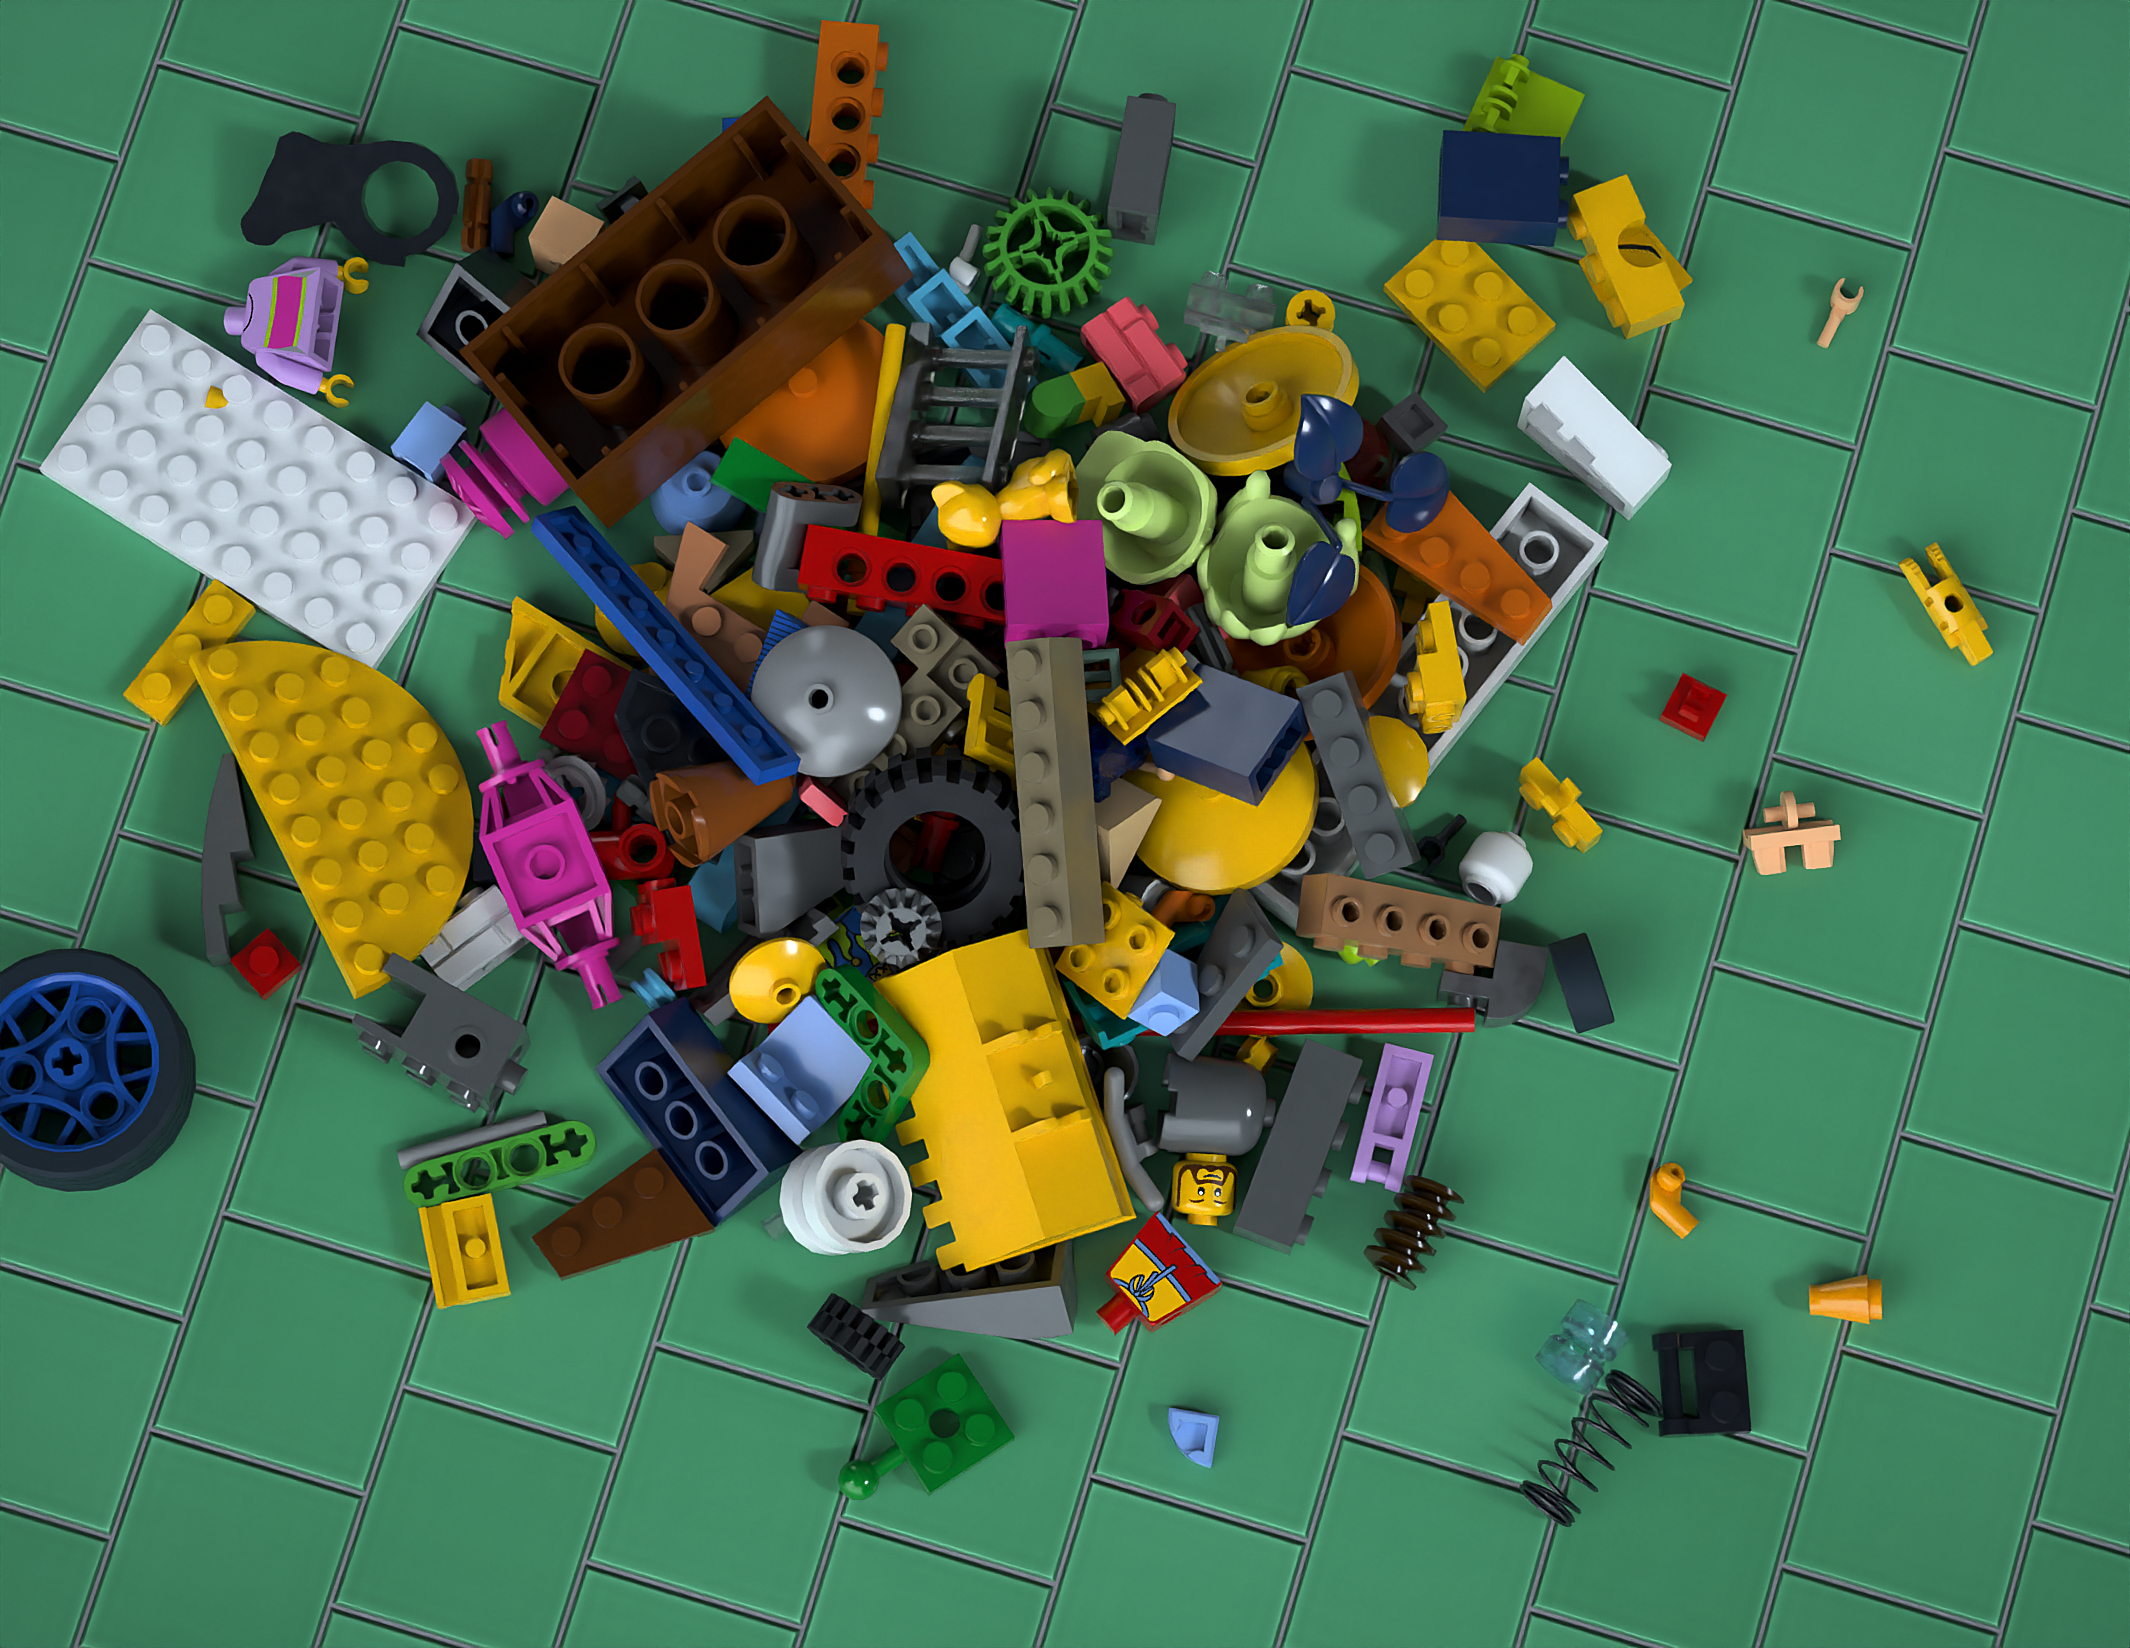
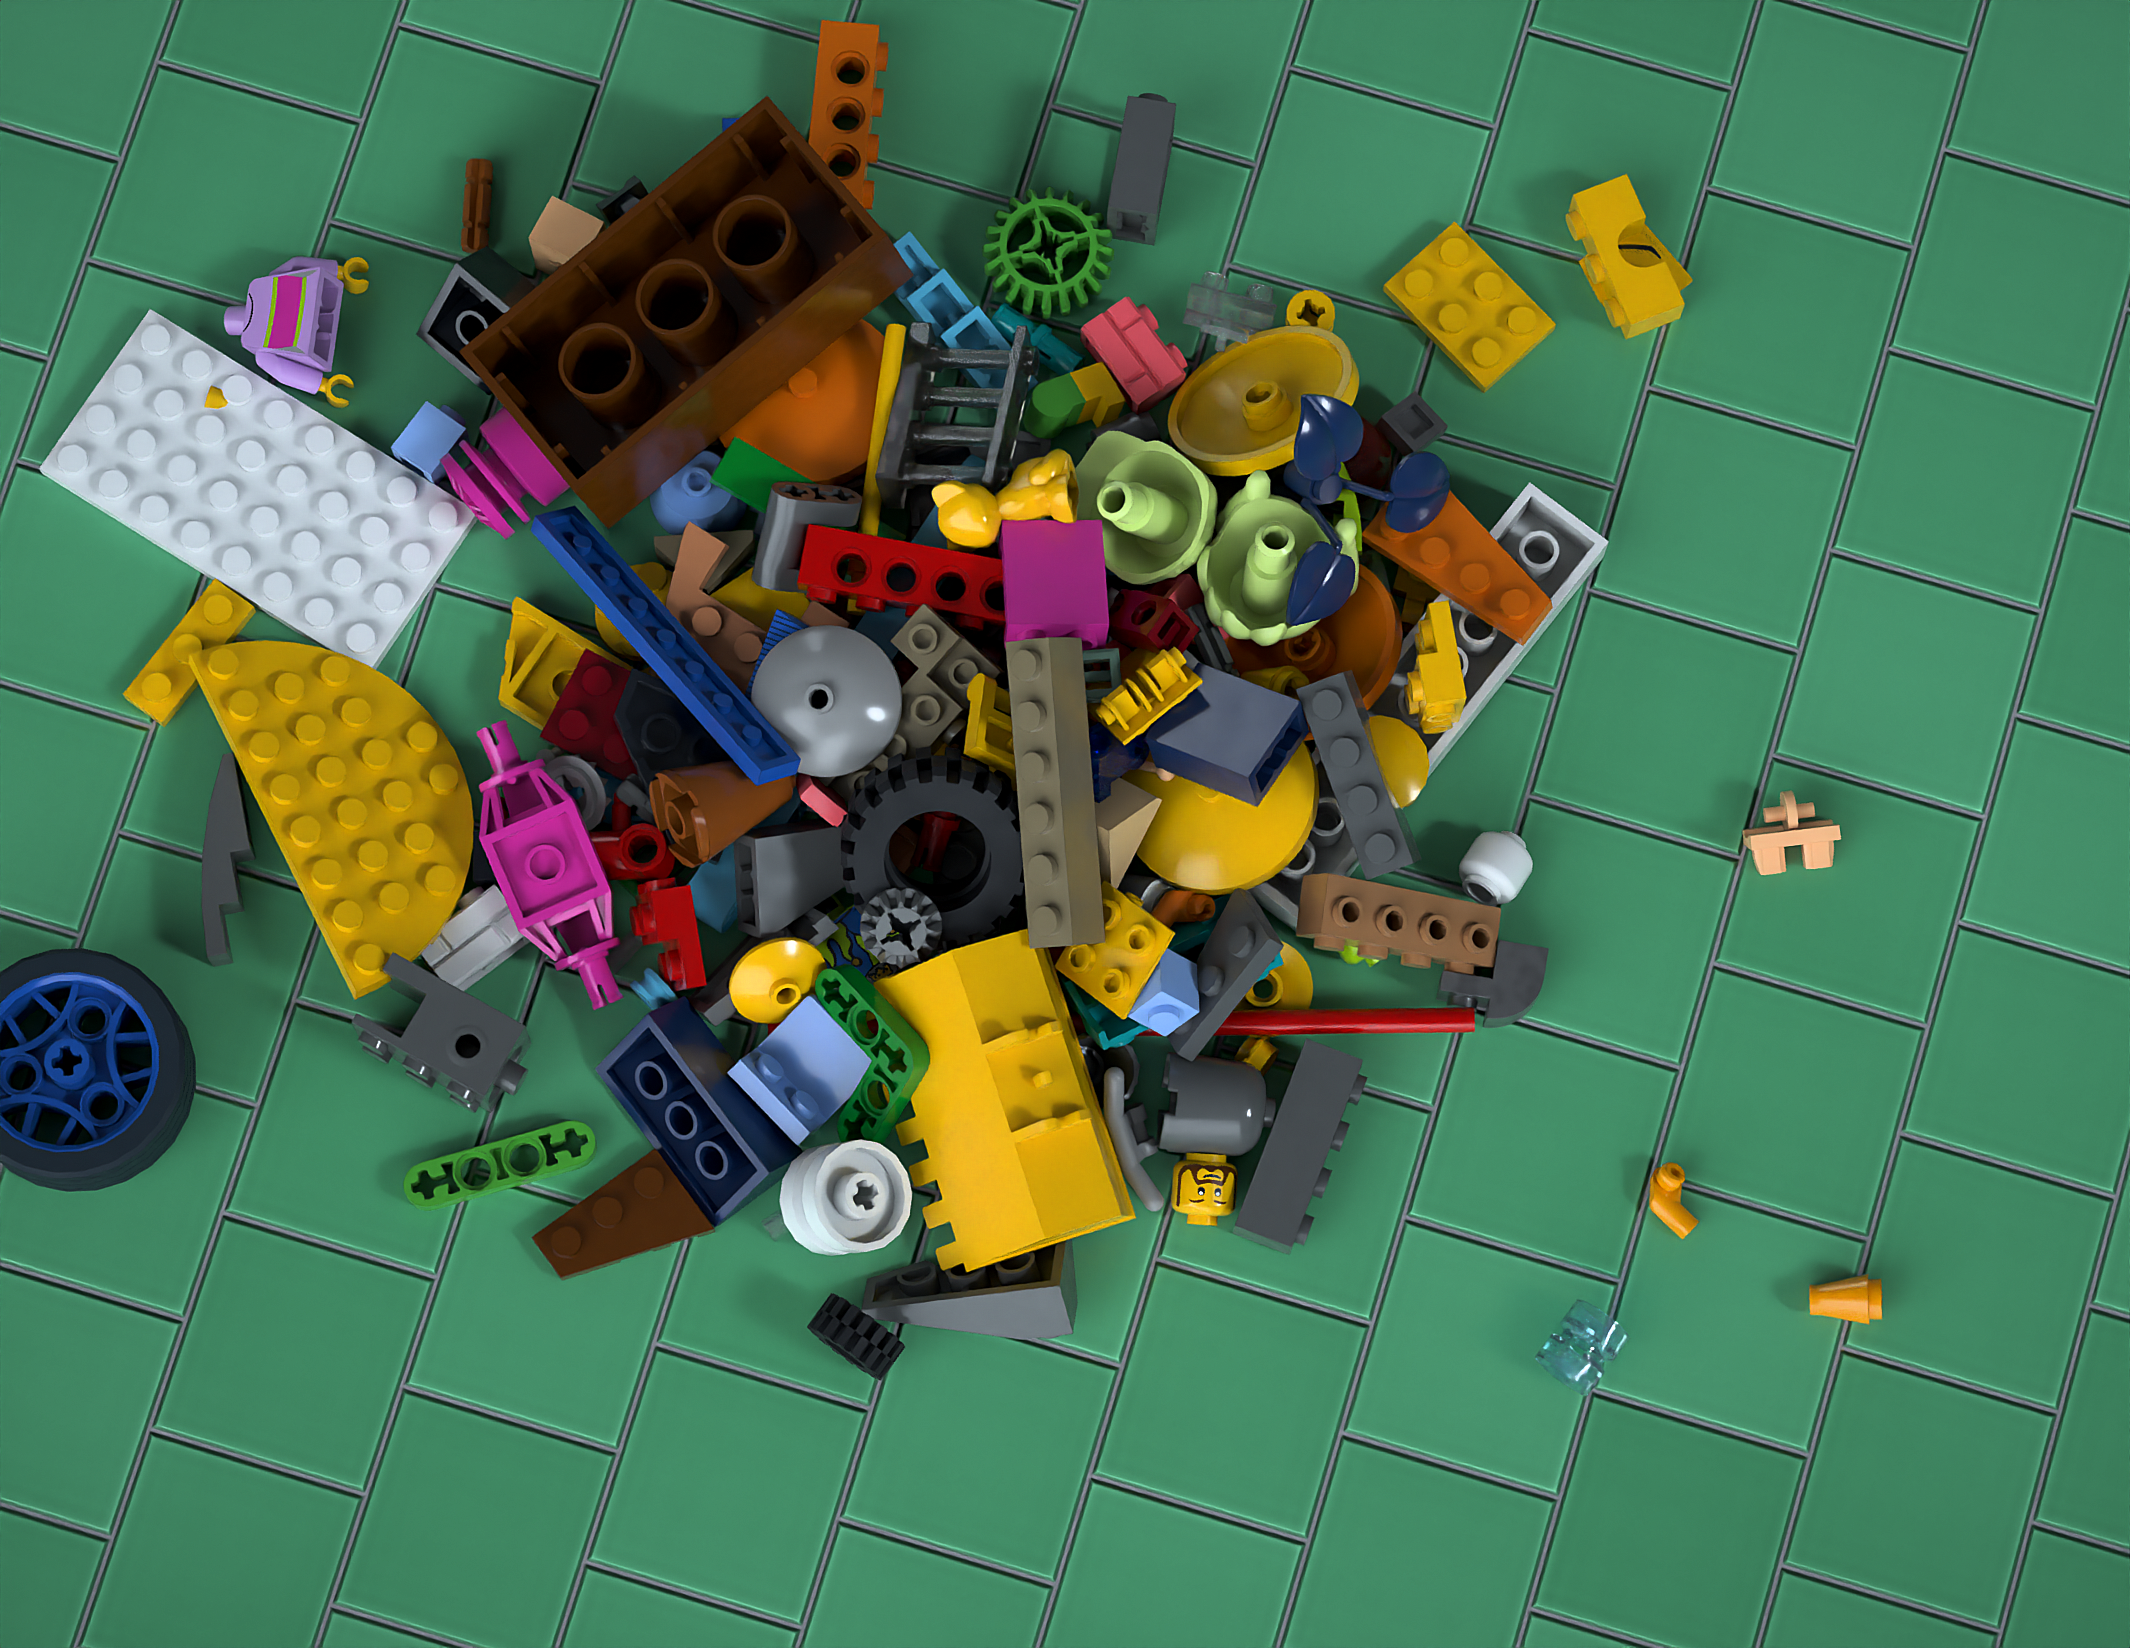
red plate [230,928,303,1001] -> none
black animal [240,131,460,267] -> none
light grey bar [397,1110,548,1170] -> none
yellow plate [418,1193,511,1310] -> none
dark blue arm [490,191,540,259] -> none
green plate [838,1353,1015,1500] -> none
white hand [949,224,983,294] -> none
torso [1096,1211,1222,1335] -> none
light blue tile [1168,1407,1220,1468] -> none
lavender plate [1350,1043,1434,1193] -> none
dark brown piece [1363,1175,1465,1291] -> none
black hand [1416,814,1467,875] -> none
dark blue brick [1436,130,1569,247] -> none
lime hinge [1462,54,1586,147] -> none
white wedge [1517,356,1672,521] -> none
yellow plate [1518,756,1603,854] -> none
black piece [1519,1369,1663,1527] -> none
black wheel [1548,933,1615,1034] -> none
black plate [1651,1330,1751,1438] -> none
red tile [1659,673,1727,742] -> none
light nougat hand [1817,278,1864,348] -> none
yellow hinge [1898,542,1993,666] -> none

